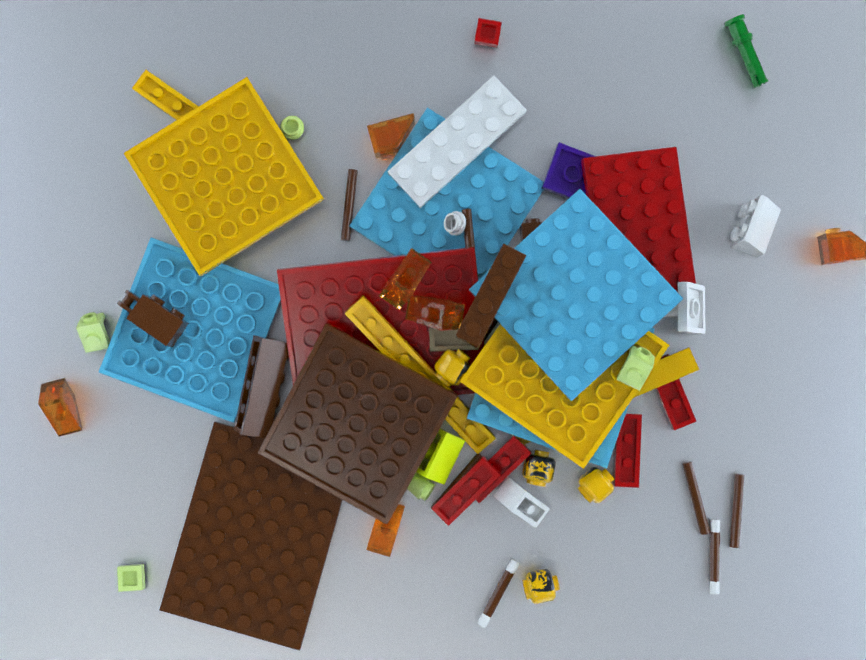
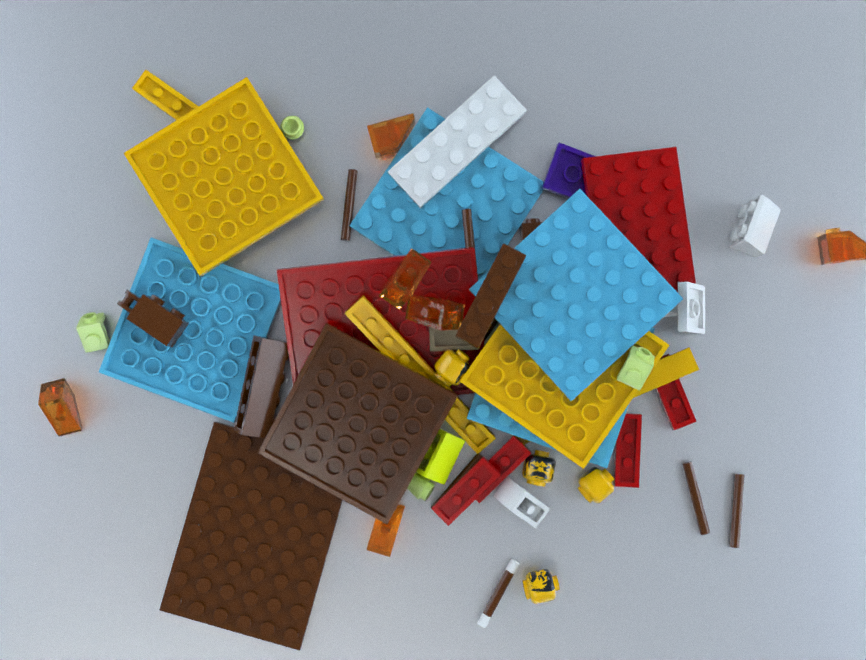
yellowish green plate [117,564,145,592] -> none
white plate [444,211,466,236] -> none
red plate [474,18,502,48] -> none
bar [709,519,720,594] -> none
green pin [724,14,769,88] -> none

